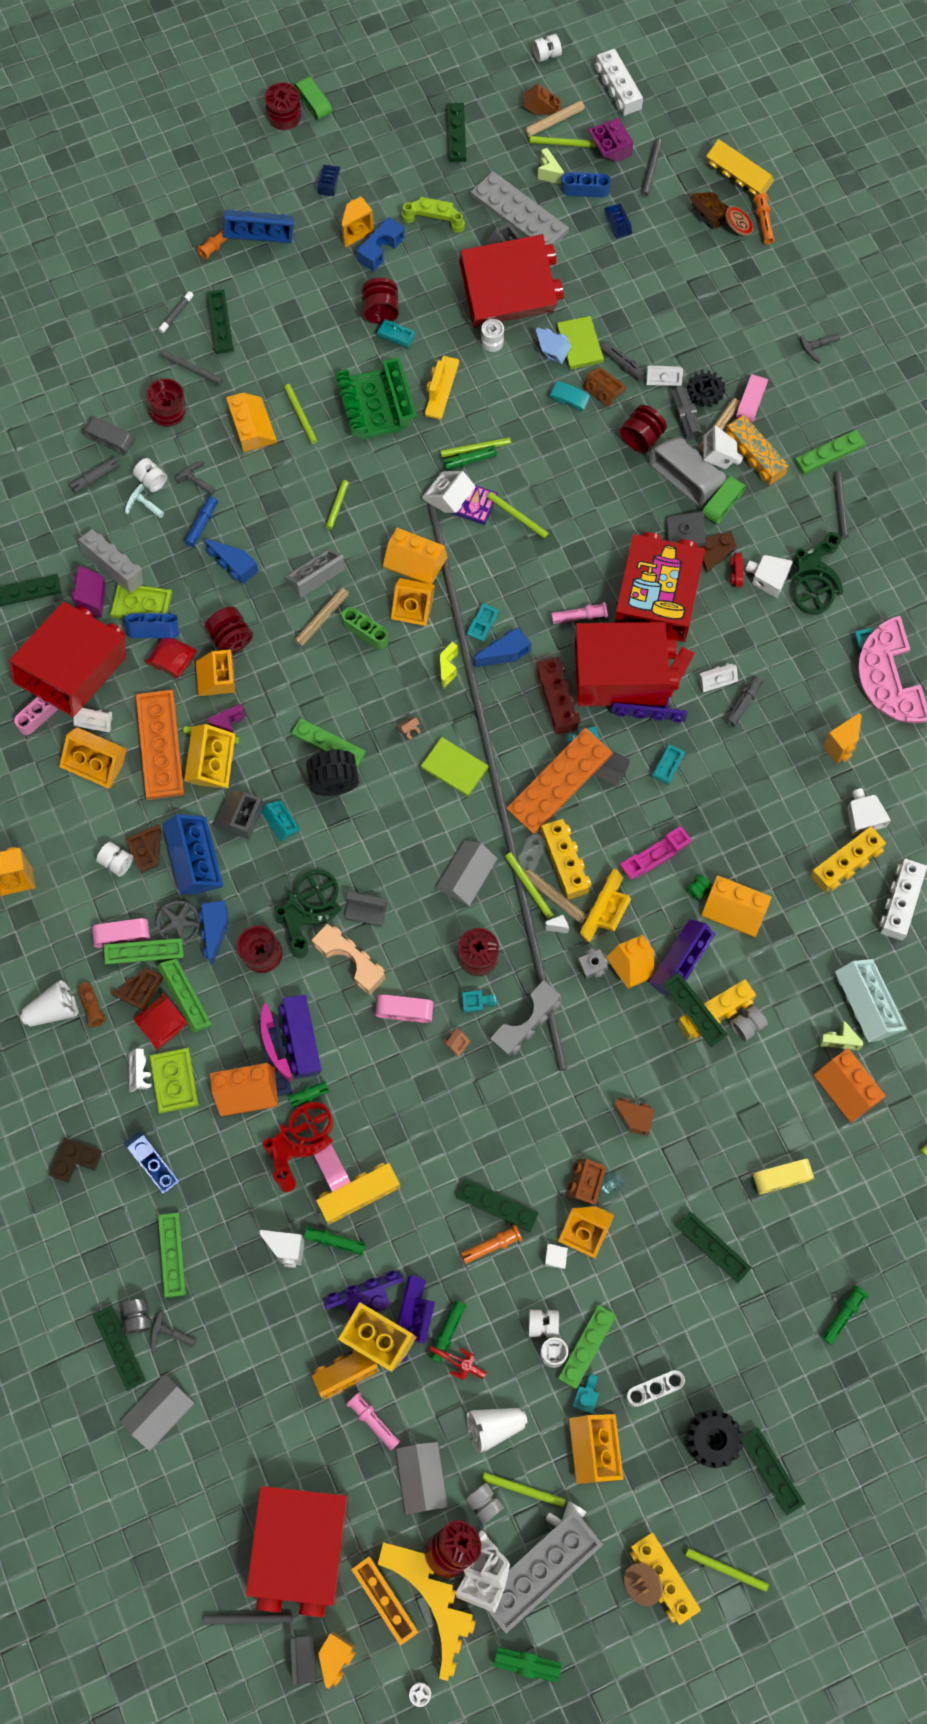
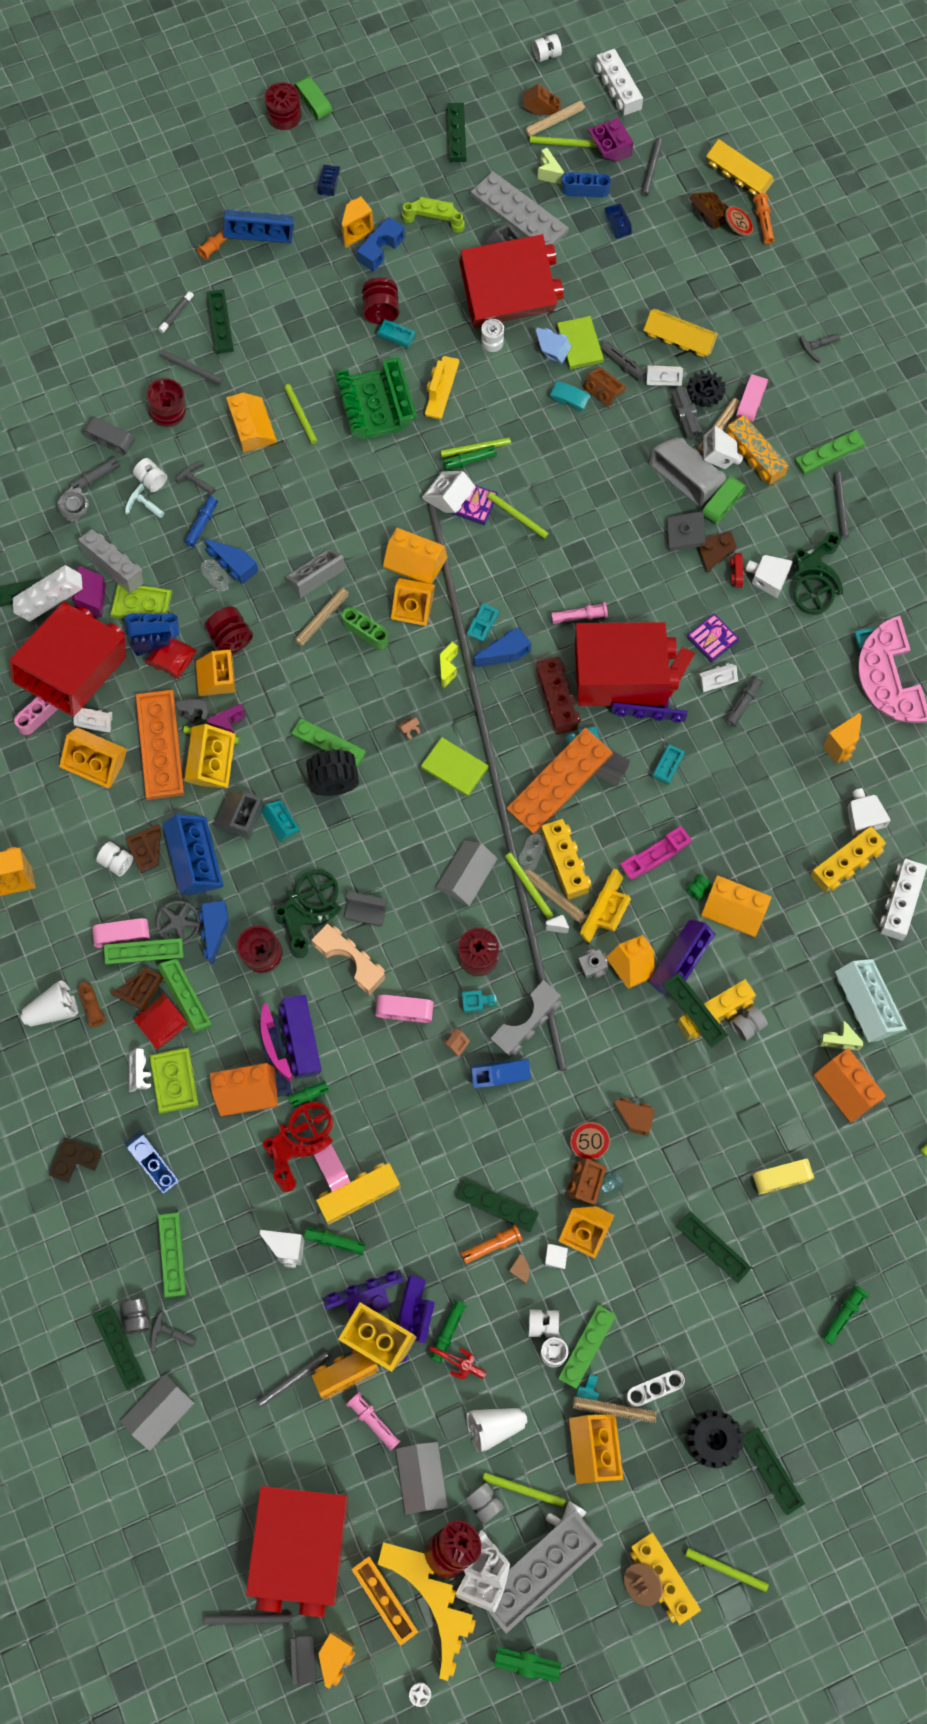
lime bar [326,480,349,530] -> none
brick [614,532,705,643] -> none
dark red wheel [619,405,667,453] -> none
none -> white brick [13,565,82,621]
none -> light grey hair [57,486,89,523]
none -> clear blue slope [130,631,172,656]
none -> dark grey hand [176,699,210,725]
none -> clear plate [201,559,231,591]
none -> dark grey bar [257,1351,330,1408]
none -> blue slope [470,1059,531,1088]
none -> medium nougat tile [509,1254,530,1283]
none -> piece [570,1121,610,1160]
none -> tan axle [573,1397,656,1423]
none -> yellow brick [643,308,718,357]
none -> tile [687,613,739,663]

